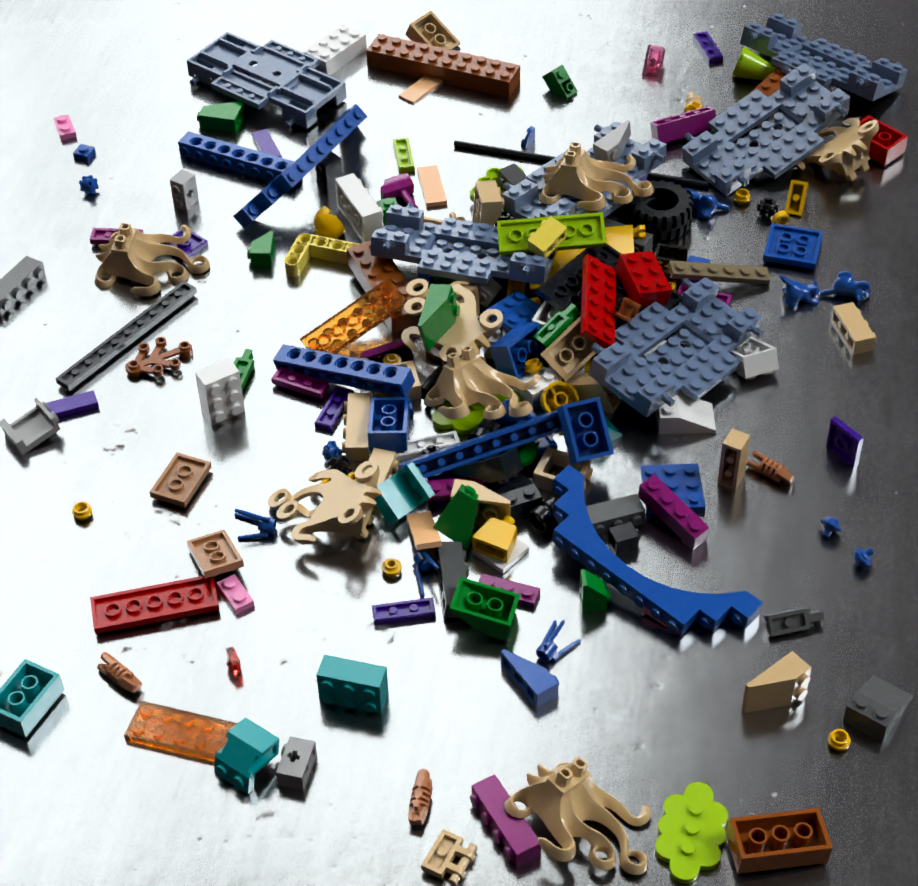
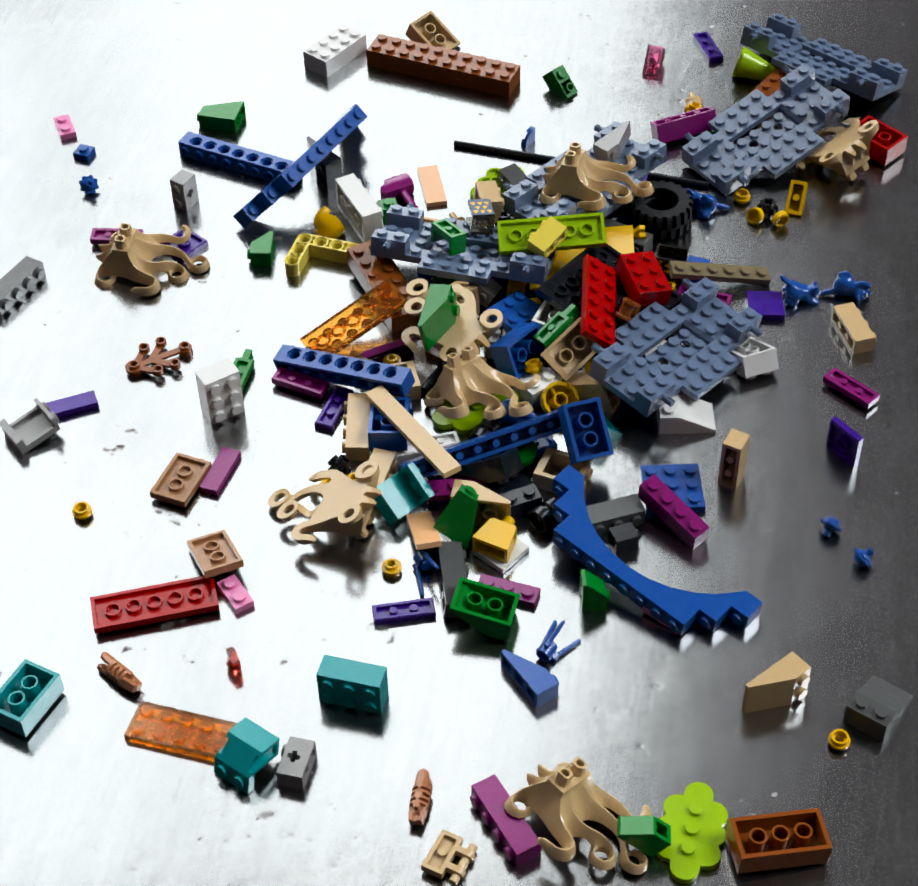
plate [55,281,197,391] -> none
sand blue piece [186,32,347,129] -> none
blue plant [234,509,276,540] -> none
tile [252,129,282,158] -> none
blue plant [322,440,342,462] -> none
lime tile [393,138,415,173] -> none
light nougat piece [398,76,443,104] -> none
nougat hinge [746,450,794,485] -> none
blue plate [763,223,823,269] -> none
dark grey hinge [764,607,824,637] -> none
none -> magenta tile [199,447,241,496]
none -> tan tile [365,385,461,479]
none -> green panel [431,218,466,256]
none -> piece [466,199,495,235]
none -> green slope [617,816,671,857]
none -> yellow tile [746,207,764,224]
none -> dark purple tile [746,291,785,320]
none -> magenta plate [823,368,880,409]

